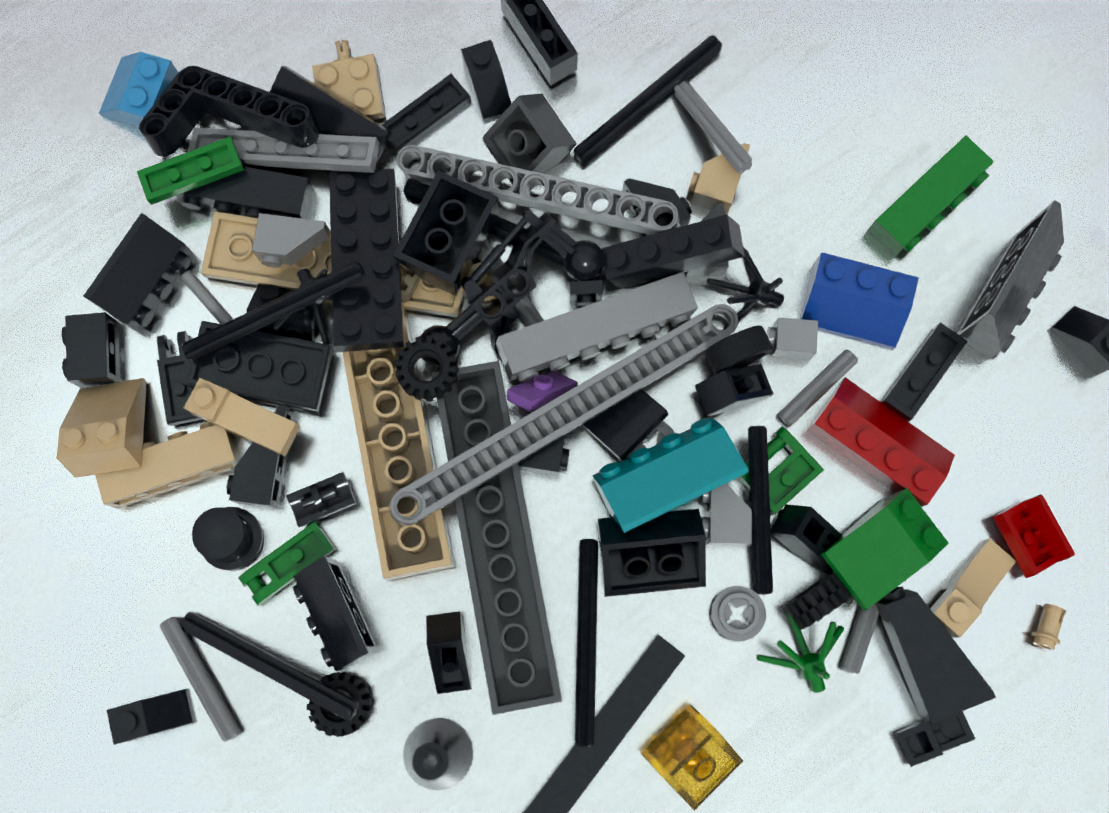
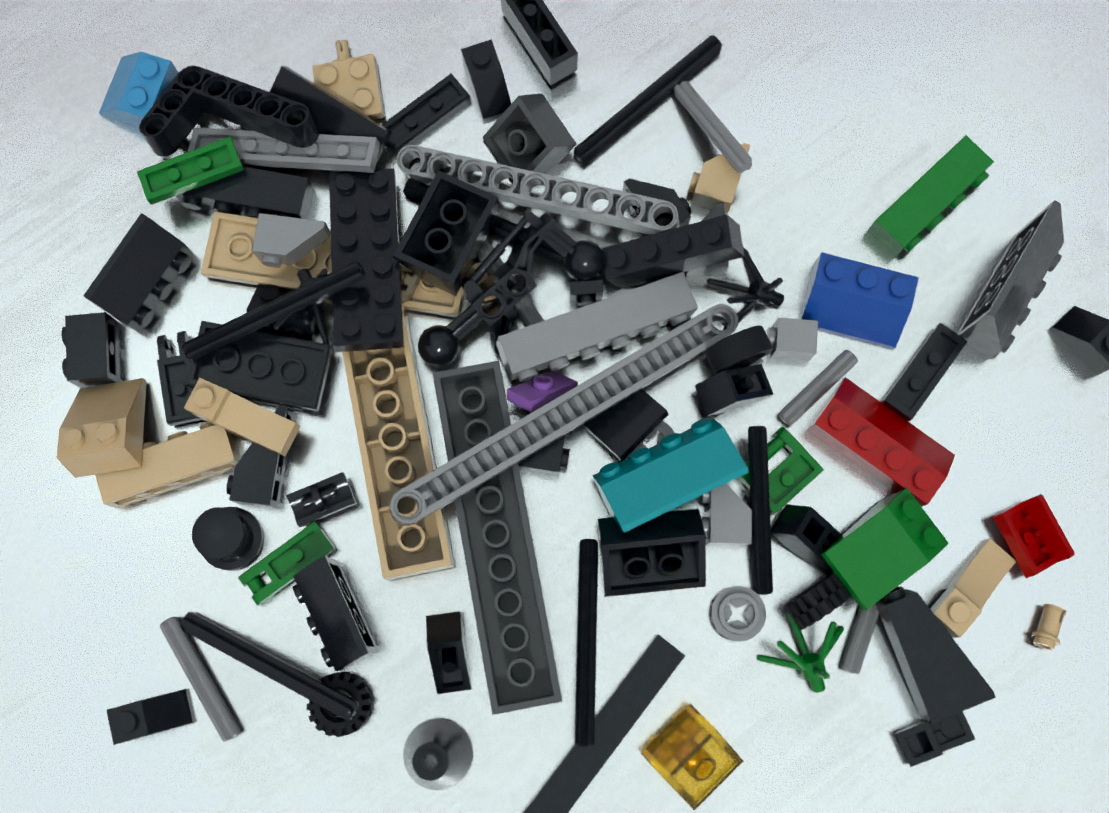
light grey bar [181,270,233,324] -> none
black tyre [394,336,459,402] -> none

